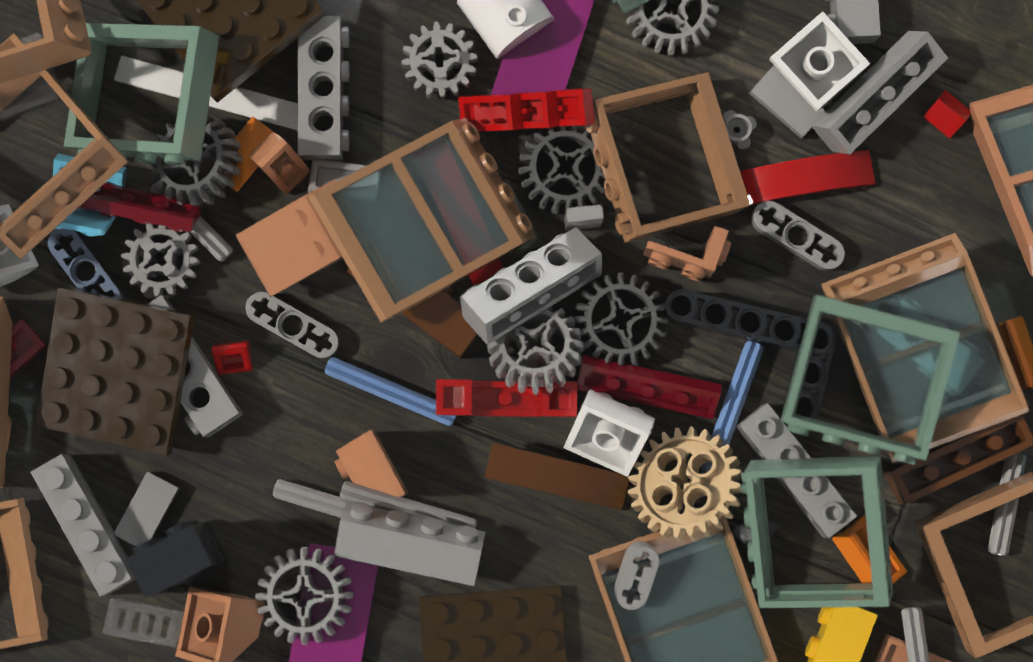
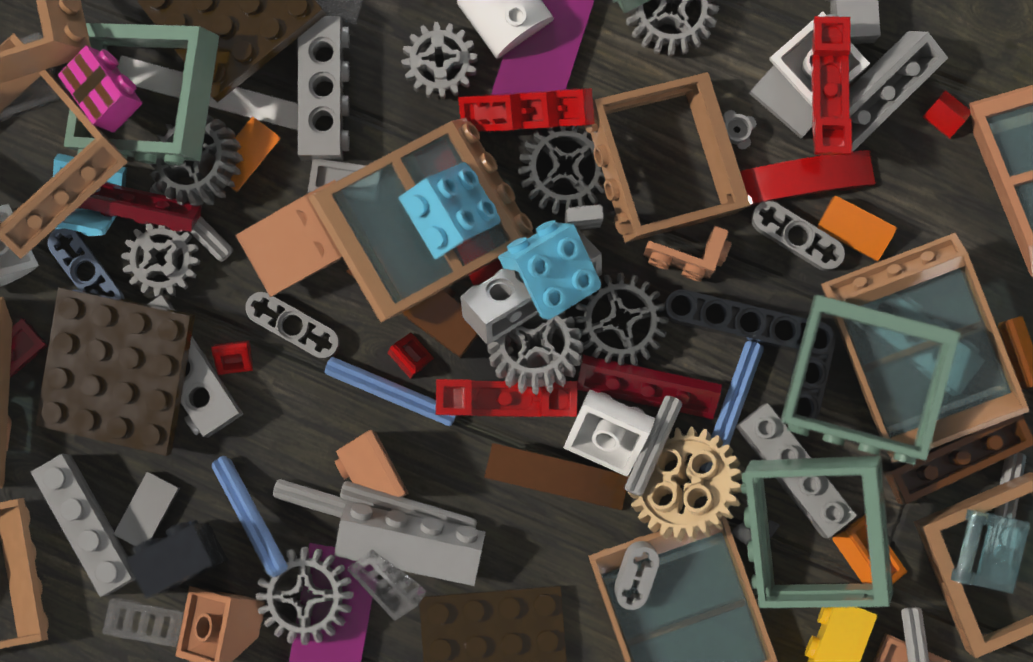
nougat slope [249,132,311,195] -> none
none -> dark pink brick [58,45,143,133]
none -> medium blue axle [212,456,288,577]
none -> clear slope [347,549,426,621]
none -> red slope [388,332,434,379]
none -> medium azure bracket [398,162,501,259]
none -> medium azure bracket [498,220,601,320]
none -> light grey axle [625,395,682,496]
none -> red slope [812,16,852,155]
none -> orange slope [817,196,897,262]
none -> clear light blue plate [950,509,1030,593]

